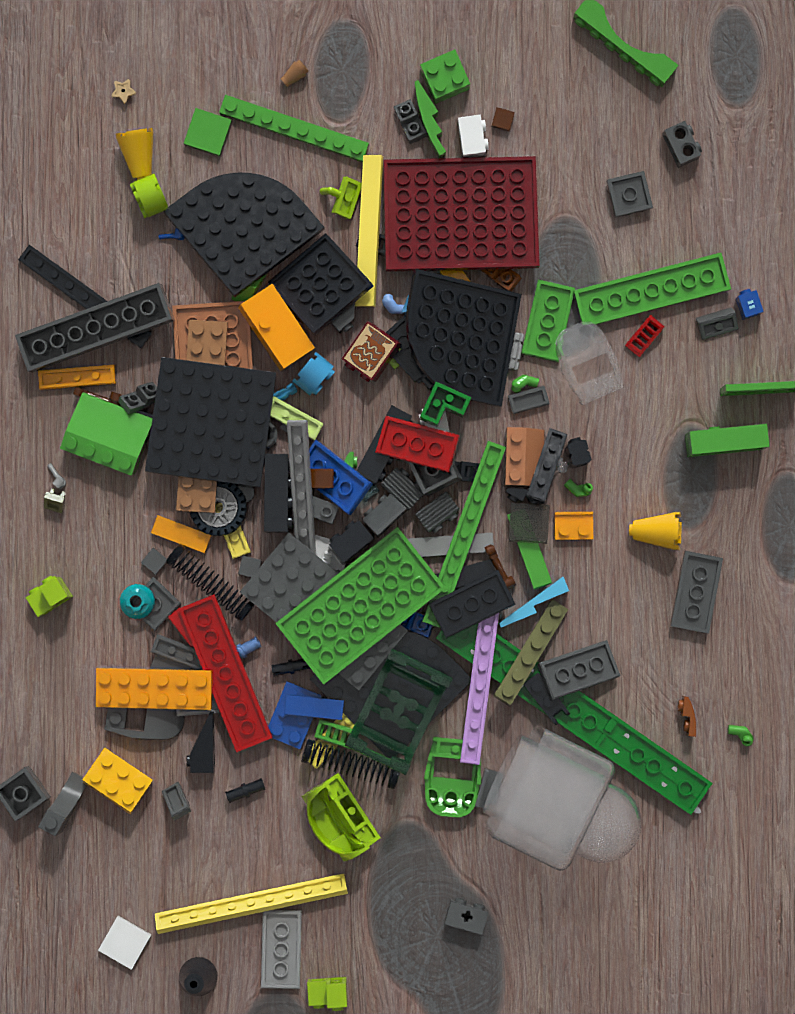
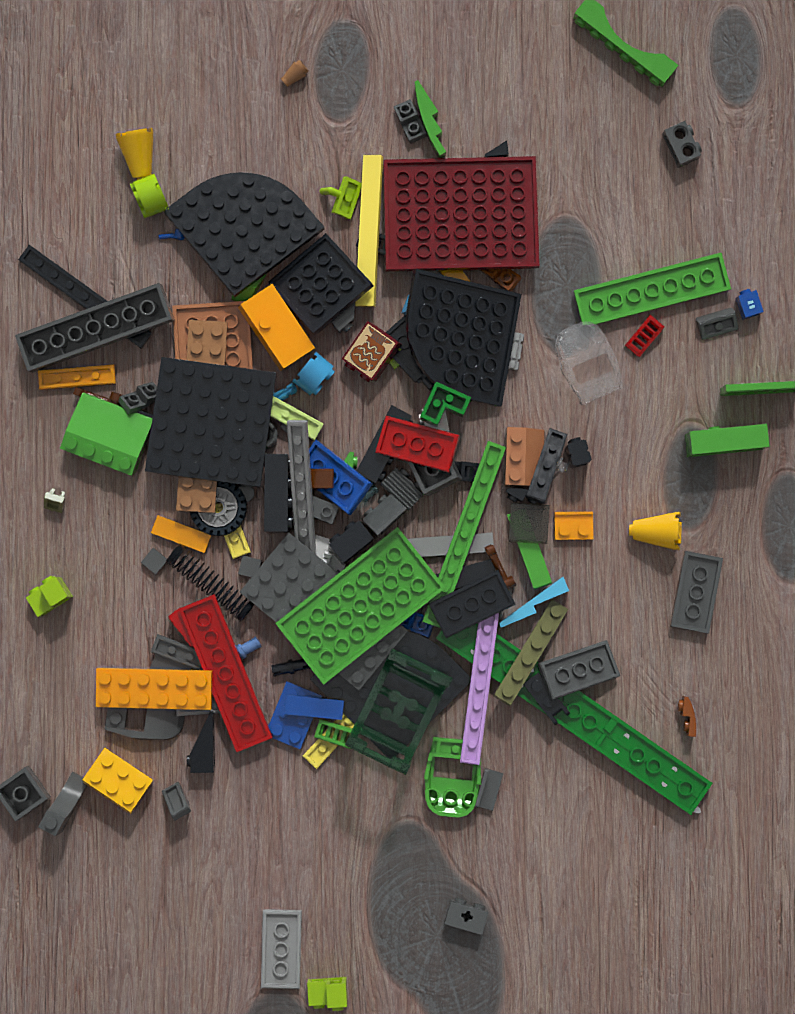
light grey hand [47,463,66,490] -> none
white tile [98,916,151,970] -> none
tan plate [112,79,136,104] -> none
teal piece [120,584,155,619] -> none
dark grey tile [130,577,181,631] -> none
light yellow plate [155,874,348,934] -> none
black cone [179,957,218,996] -> none
bright green tile [183,108,232,156] -> none
bright green plate [219,95,369,162] -> none
black pin [225,778,266,803] -> none
black piece [301,739,401,790] -> none
lime piece [301,773,381,861] -> none
light blue arm [382,294,404,314] -> none
dark grey brick [415,491,460,533] -> none
bright green brick [420,49,470,104] -> none
white brick [457,115,489,158] -> none
clear piece [483,724,642,871] -> none
reddish brown tile [491,107,515,132] -> none
dark grey tile [508,386,550,414] -> none
bright green arm [511,375,539,393] -> none
bright green tile [521,280,575,362] -> none
bright green arm [564,479,593,497] -> none
dark grey plate [606,171,653,218] -> none
bright green arm [728,725,754,747] -> none
none -> black piece [484,141,509,157]

